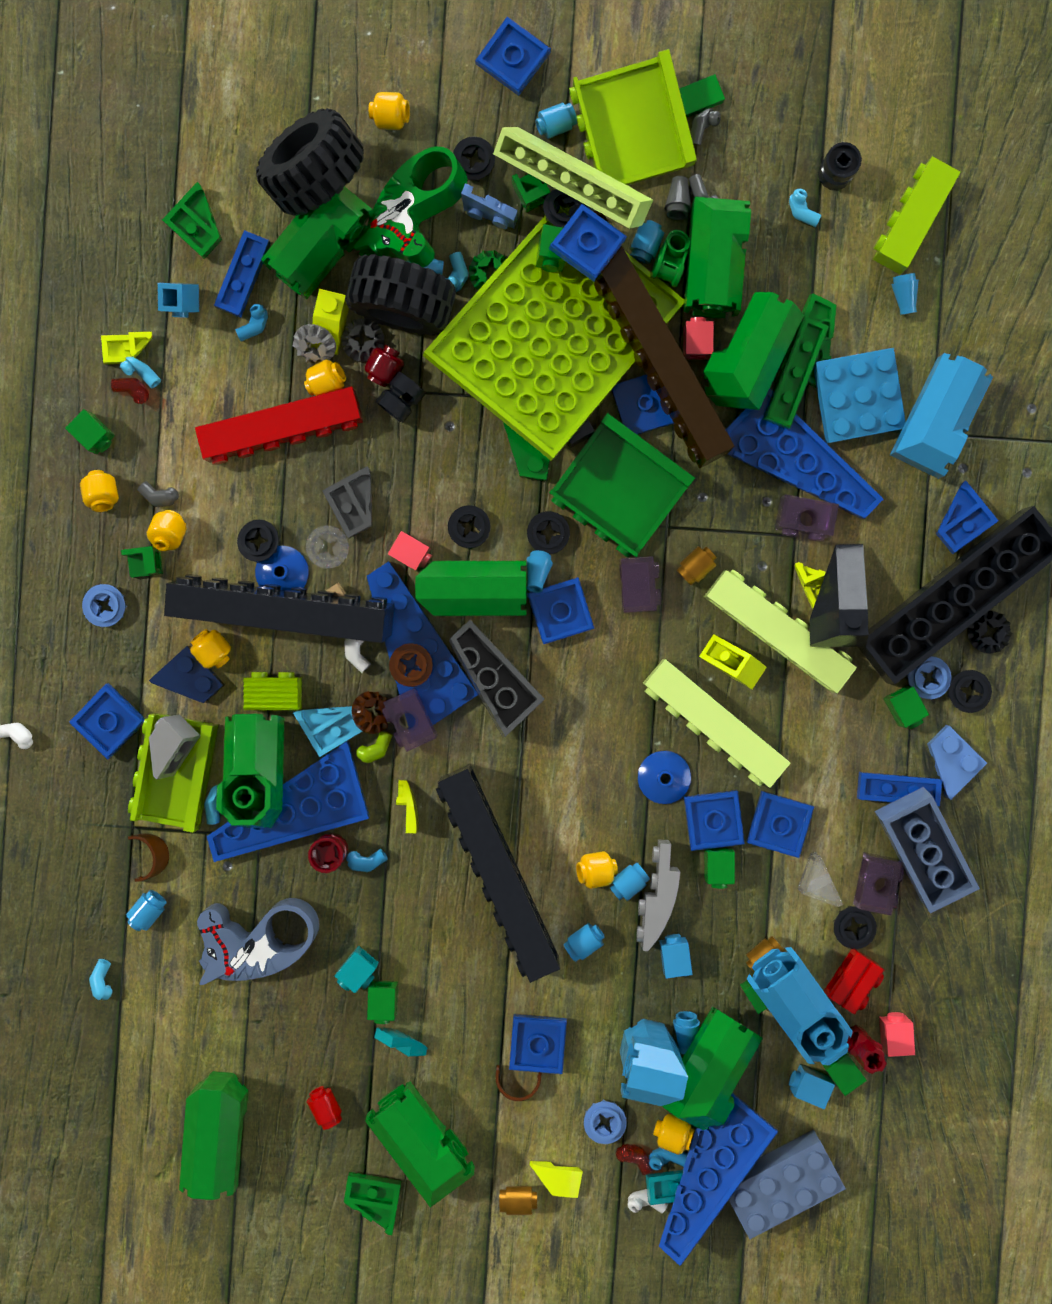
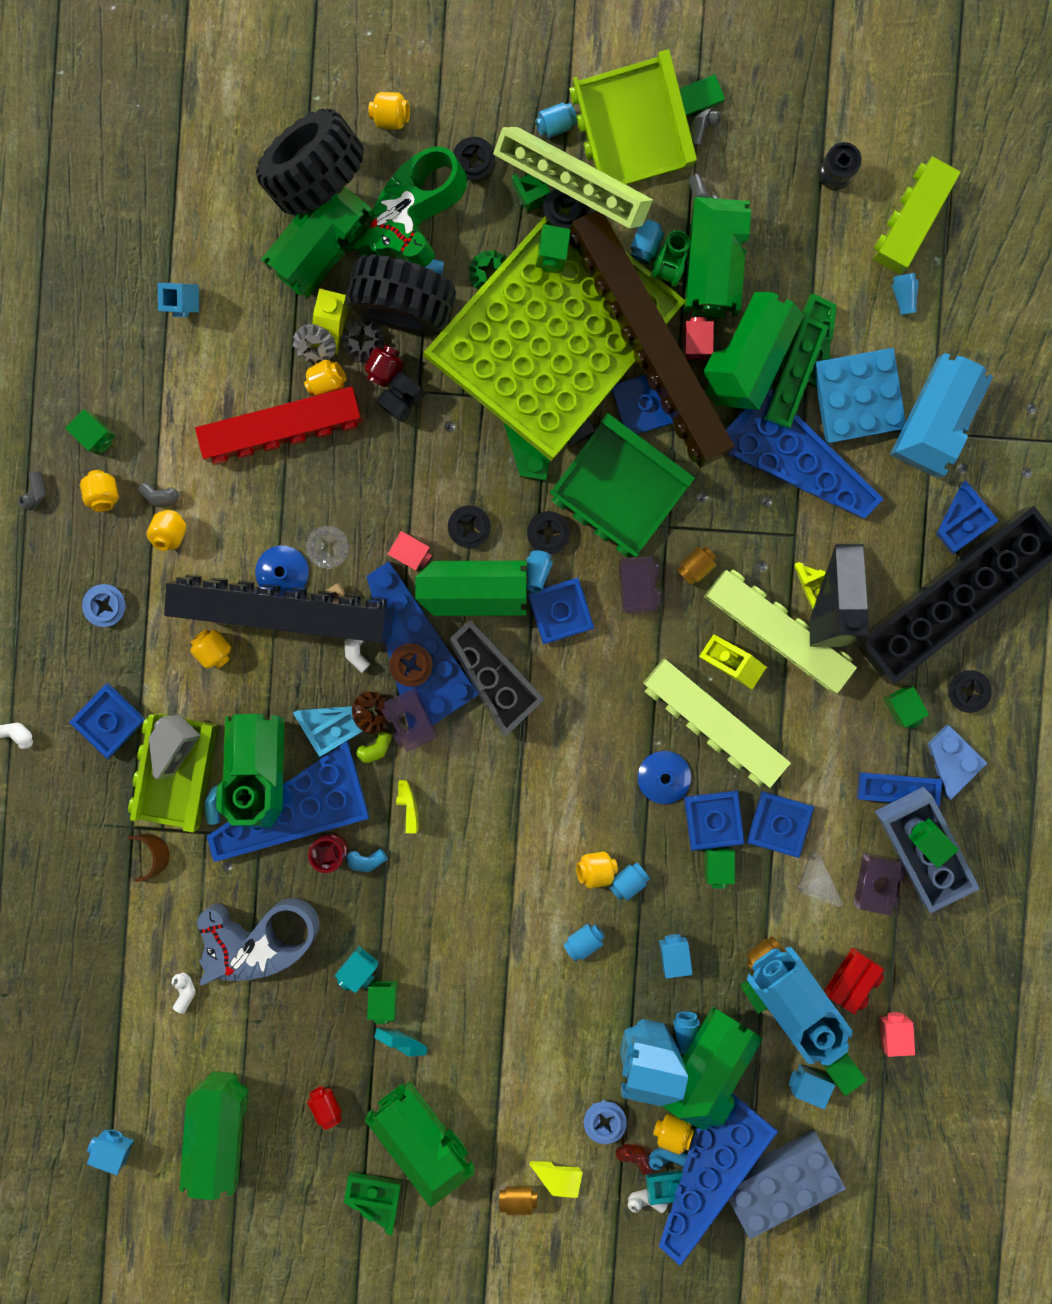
medium azure arm [89,959,112,1000] -> none
neon yellow slope [101,332,153,365] -> none
clear red arm [111,378,149,404] -> none
medium azure arm [120,356,161,389] -> none
green panel [121,546,163,578] -> none
dark azure brick [126,890,167,931] -> none
dark blue wing [149,646,225,703] -> none
green wing [162,182,222,259] -> none
blue plate [214,230,271,318] -> none
dark azure arm [235,304,268,342] -> none
black gear [237,519,280,563] -> none
lime brick [243,672,302,710] -> none
dark grey wing [322,466,373,539] -> none
black brick [436,764,560,983] -> none
medium azure arm [446,252,469,292] -> none
medium blue wing [461,183,518,229] -> none
blue plate [475,17,551,96] -> none
reddish brown helmet [495,1065,542,1101] -> none
blue plate [509,1014,567,1074] -> none
blue plate [549,204,627,282] -> none
light grey slope [637,839,680,951] -> none
dark grey cone [664,176,691,220] -> none
clear purple brick [775,494,839,542] -> none
medium azure arm [789,189,821,227] -> none
black gear [833,906,877,949] -> none
dark red piece [847,1025,887,1074] -> none
medium blue gear [907,656,951,699] -> none
black gear [968,611,1013,654] -> none
none -> dark grey arm [18,472,46,510]
none -> dark azure brick [87,1129,134,1176]
none -> white arm [172,973,195,1014]
none -> green brick [908,818,959,868]

